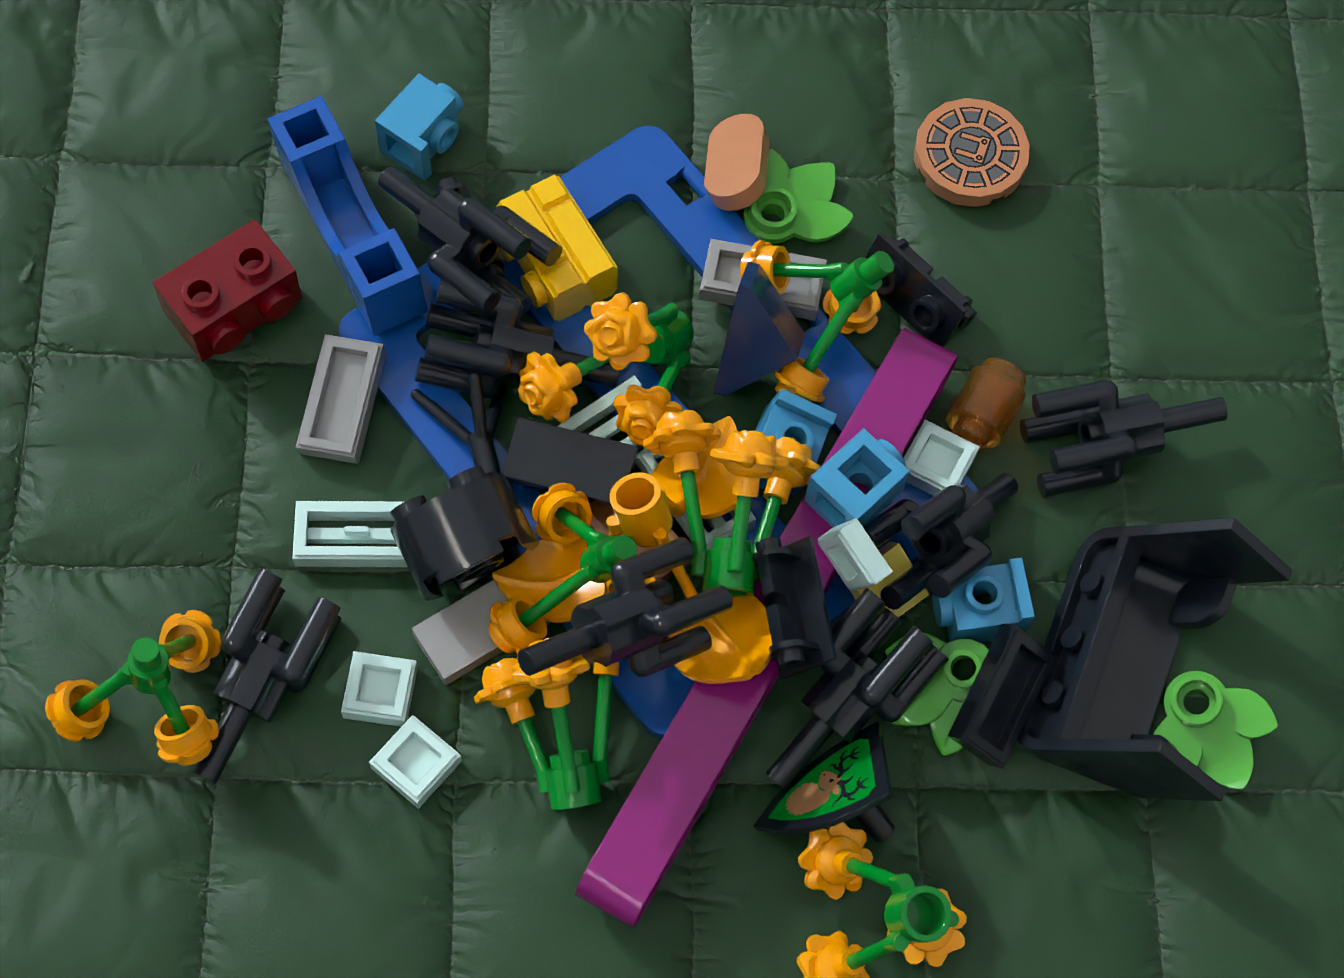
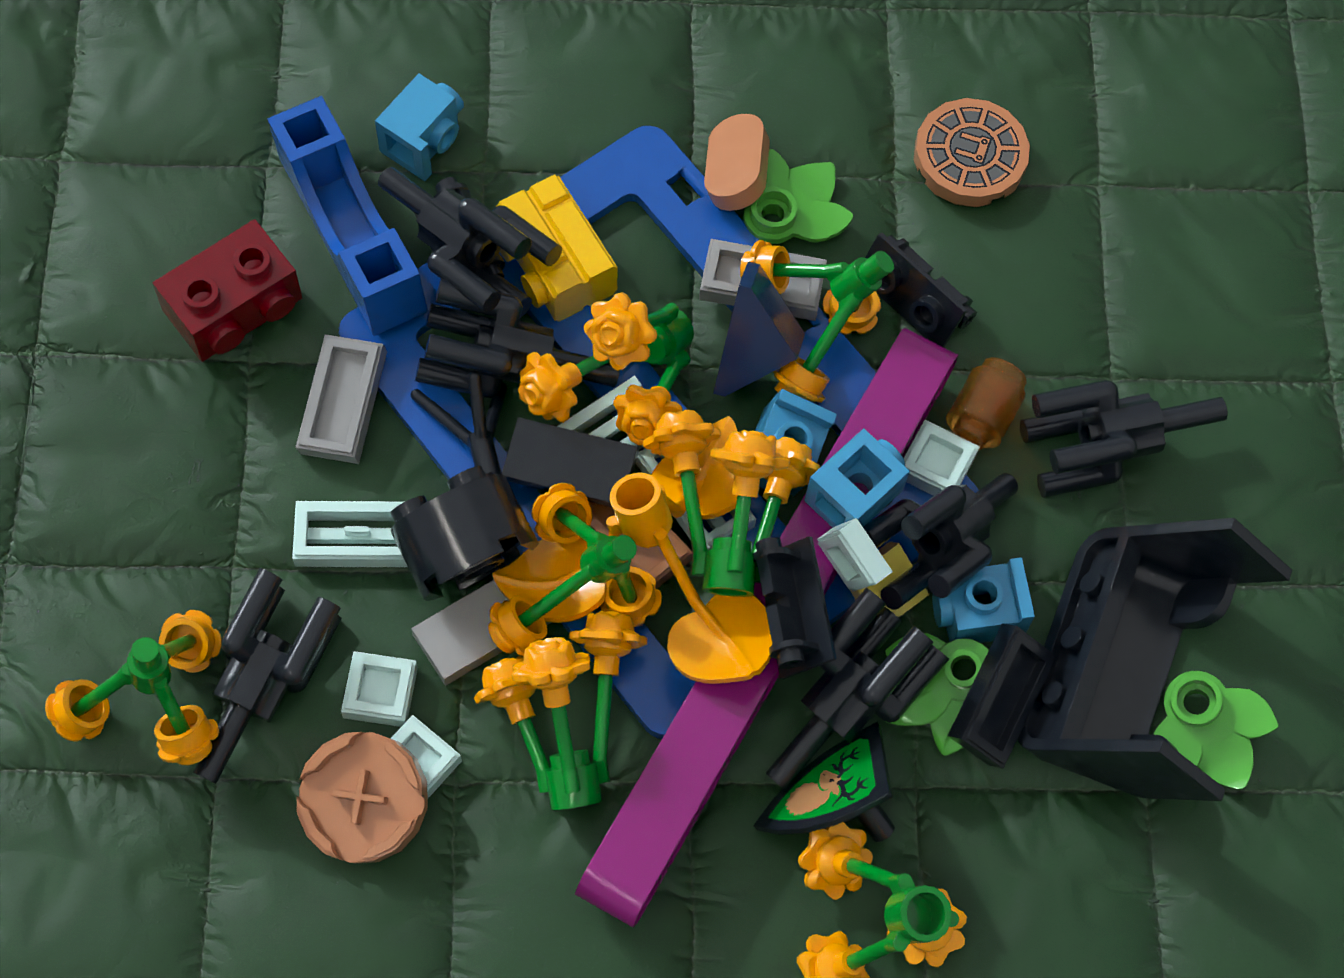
black plant [518,537,733,677] -> none
none -> nougat tile [297,732,428,863]

